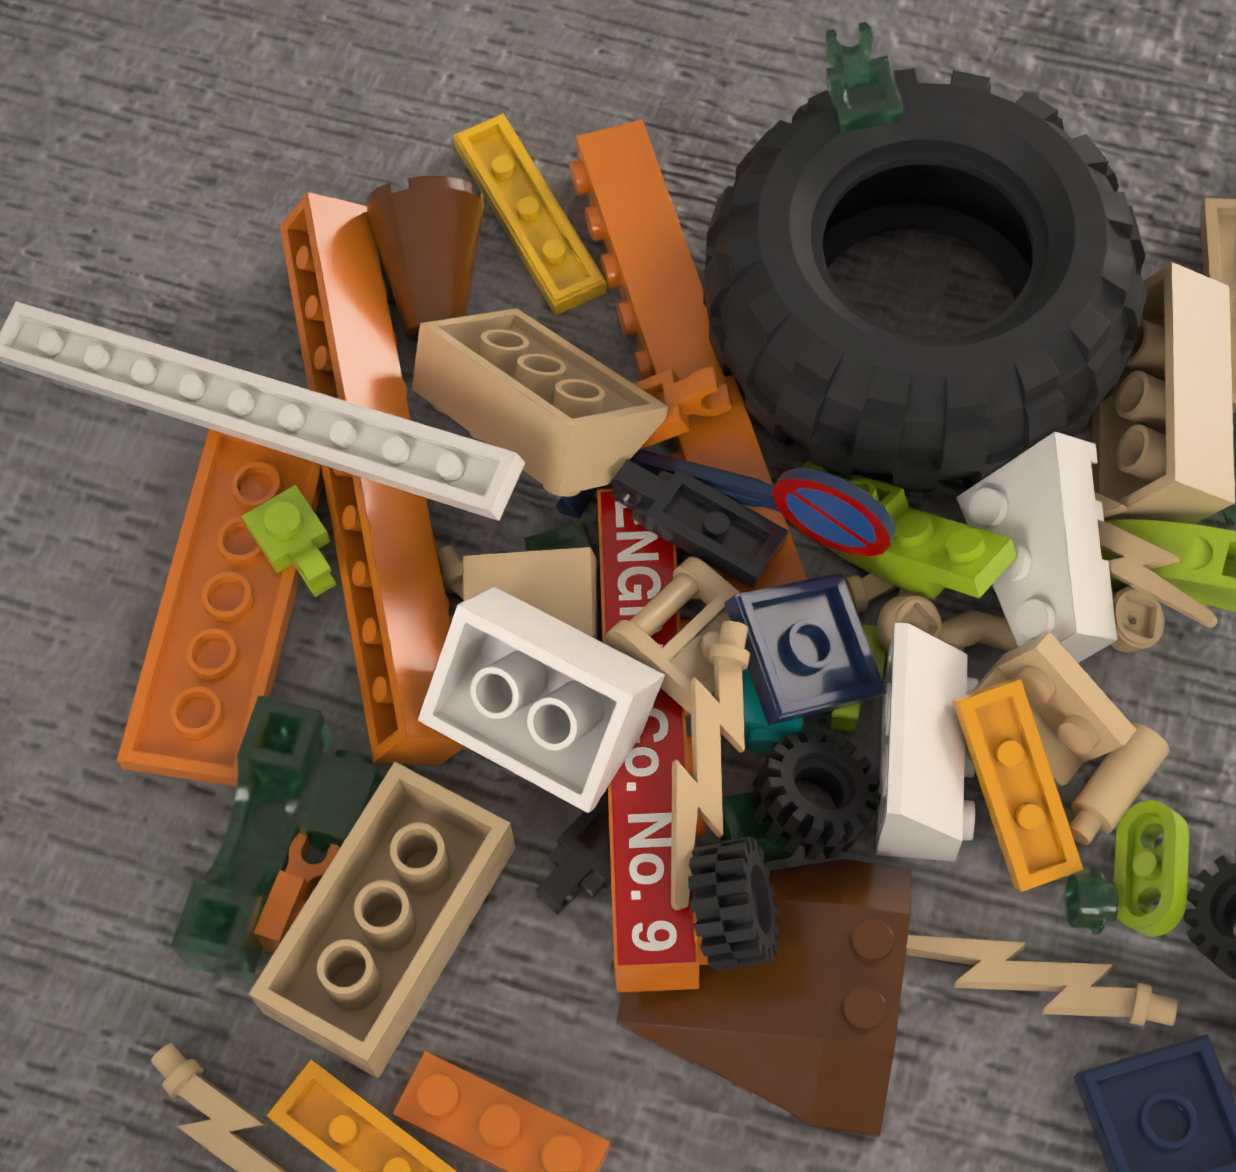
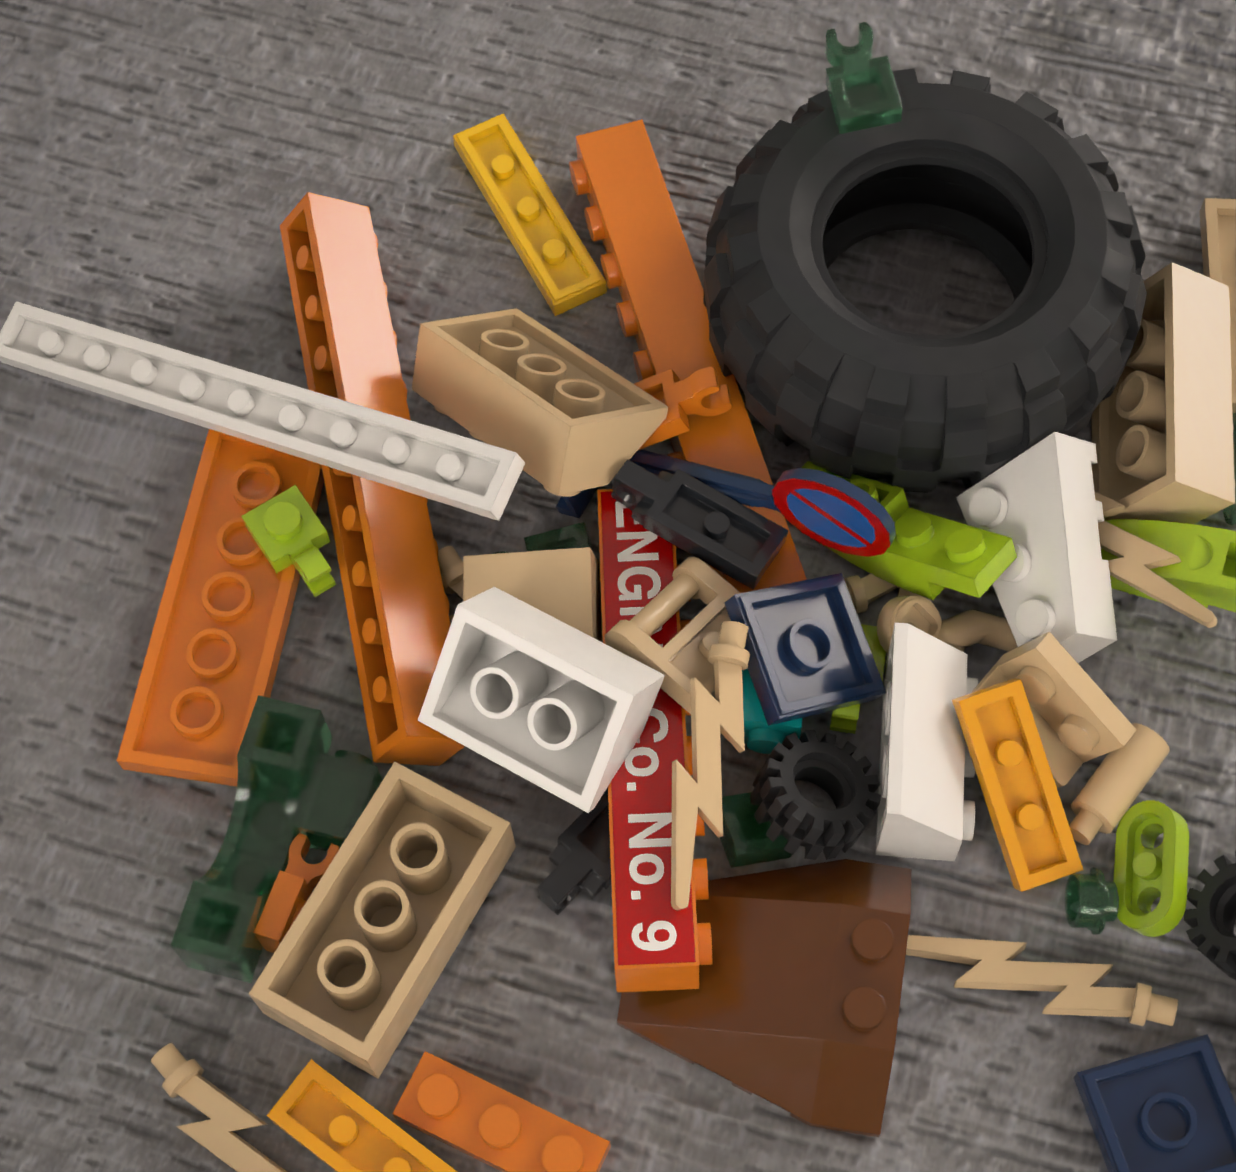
reddish brown cone [366,176,484,342] -> none
black tyre [688,837,779,971] -> none
tan tile [1110,586,1164,653] -> none

